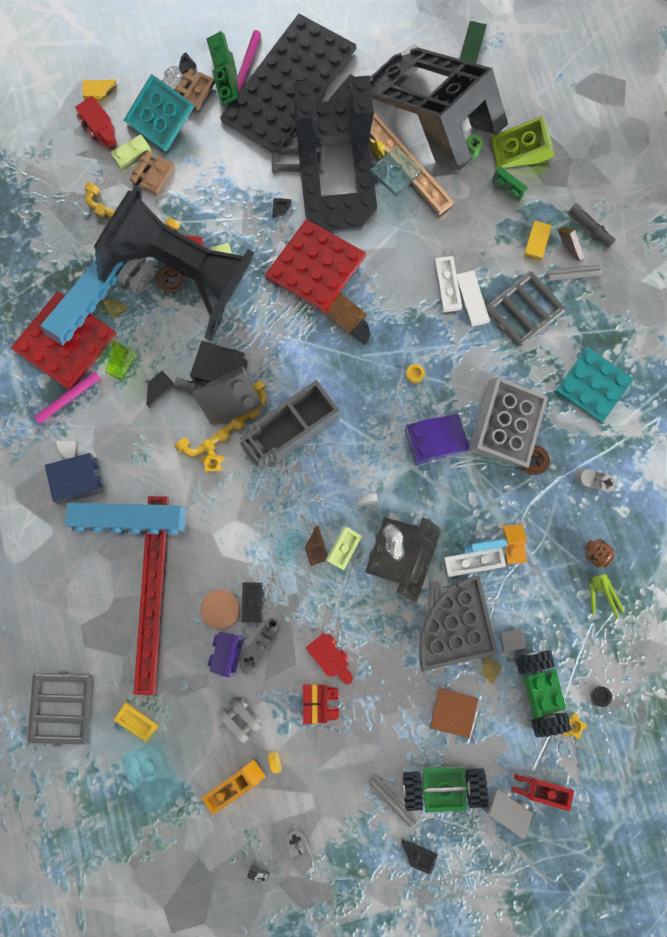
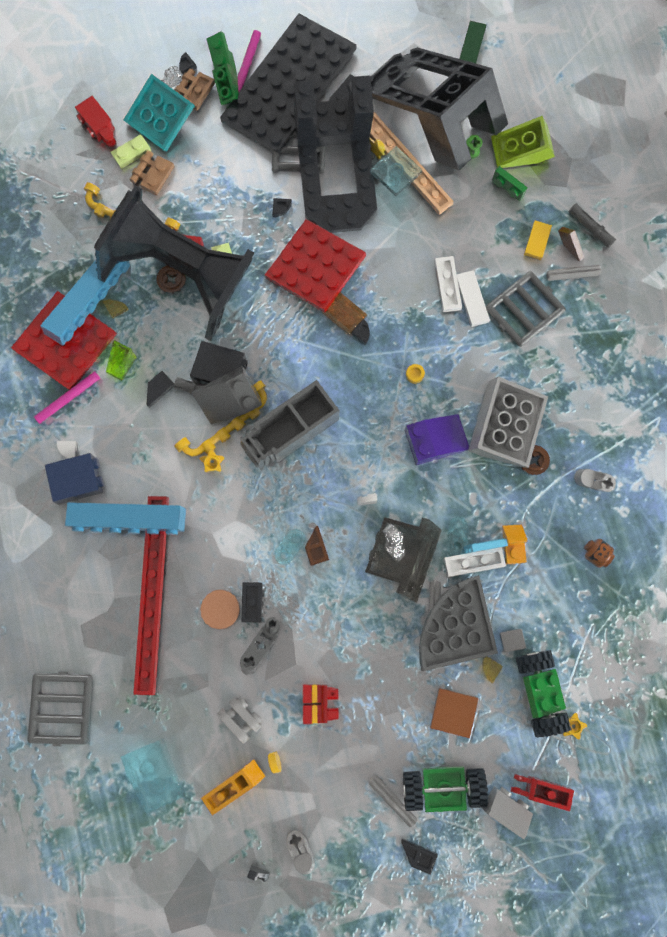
yellow tile [82,79,117,100] -> none
yellow tile [114,702,159,743] -> none
light grey brick [117,258,158,294] -> none
dark purple slope [208,631,244,678] -> none
red hinge [305,633,354,684] -> none
yellowish green plate [325,526,362,570] -> none
teal plate [555,347,634,424] -> none
lime plant [589,574,624,618] -> none
black tile [590,686,612,707] -> none

